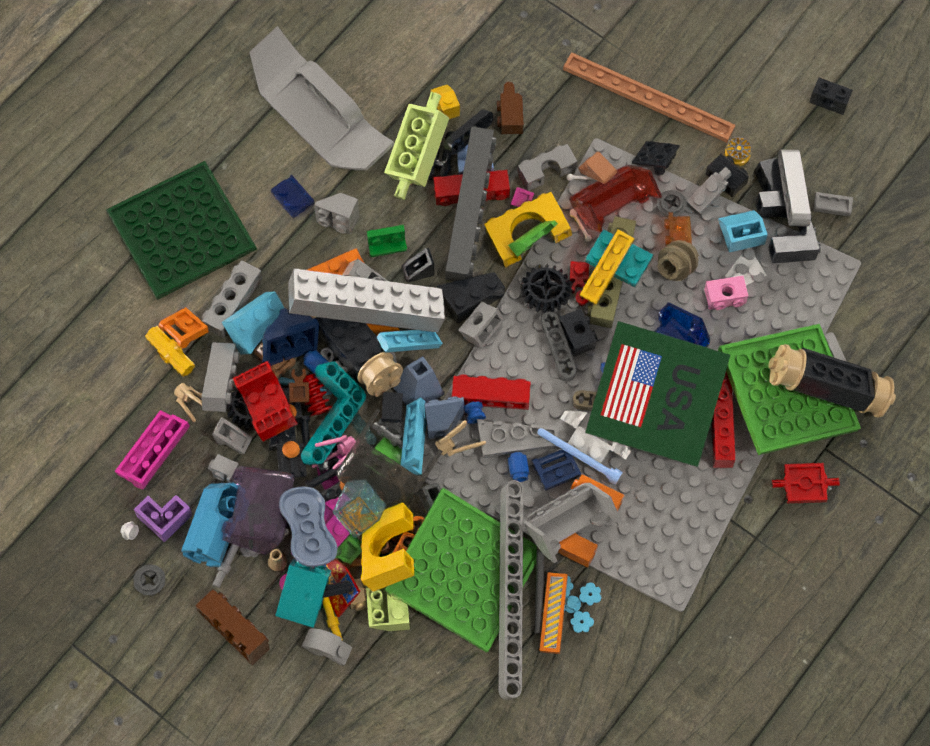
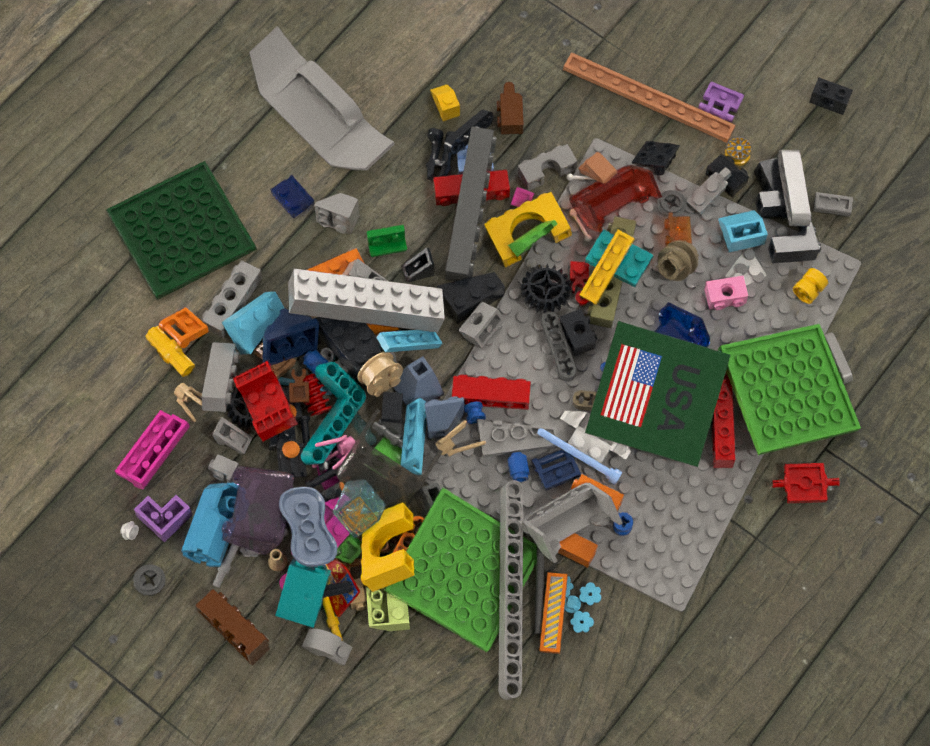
yellowish green brick [384,92,449,200] -> none
brick [768,344,896,418] -> none
none -> blue wheel [613,512,633,536]
none -> medium lavender plate [698,82,744,123]
none -> yellow wheel [793,268,828,304]

